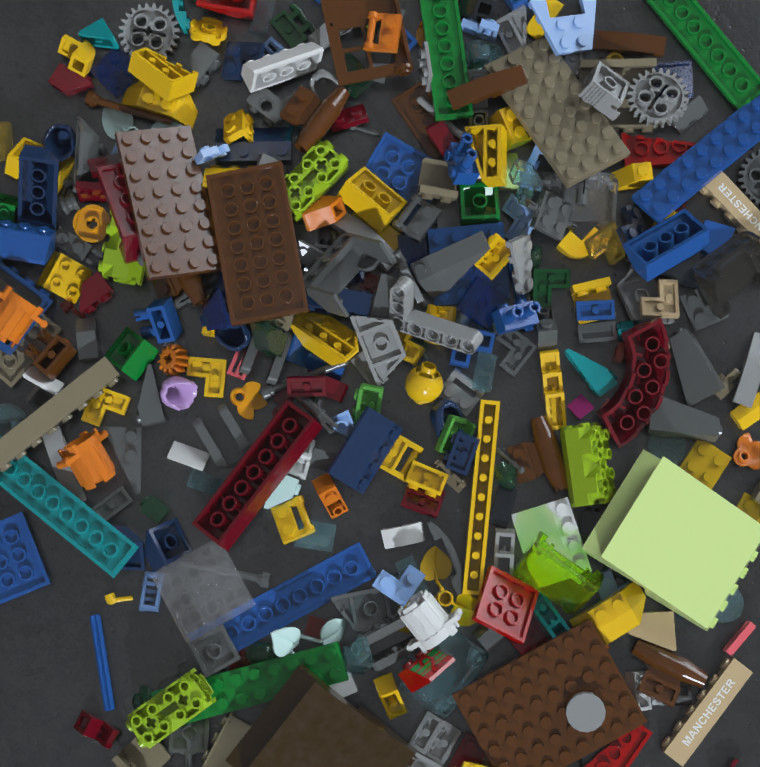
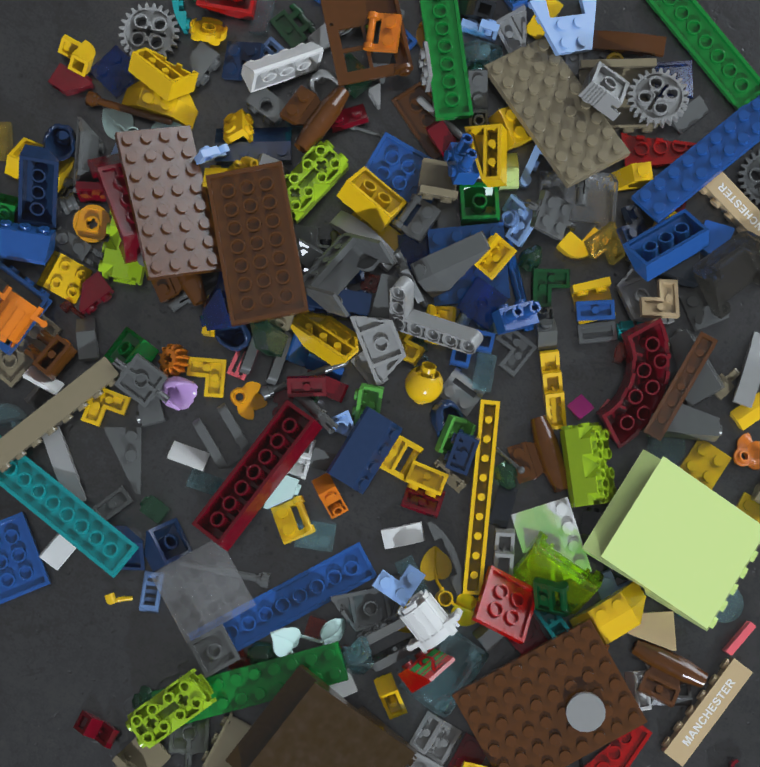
orange container [56,428,116,490] -> none
teal slope [78,18,120,49] -> none
blue axle [89,614,115,711] -> none
blue brick [134,297,183,344] -> none
orange slope [301,196,347,231] -> none
reddish brown slope [446,65,528,110] -> none
light grey wing [505,234,533,295] -> none
clear light blue brick [508,159,542,206] -> none
teal slope [563,348,618,398] -> none
none -> white slope [39,533,76,570]
none -> dark grey plate [112,353,170,408]
none -> yellow arm [232,156,259,170]
none -> light grey slope [368,83,381,110]
none -> medium blue plate [501,209,520,228]
none -> dark green plate [533,577,570,617]
none -> reddish brown plate [643,331,718,442]

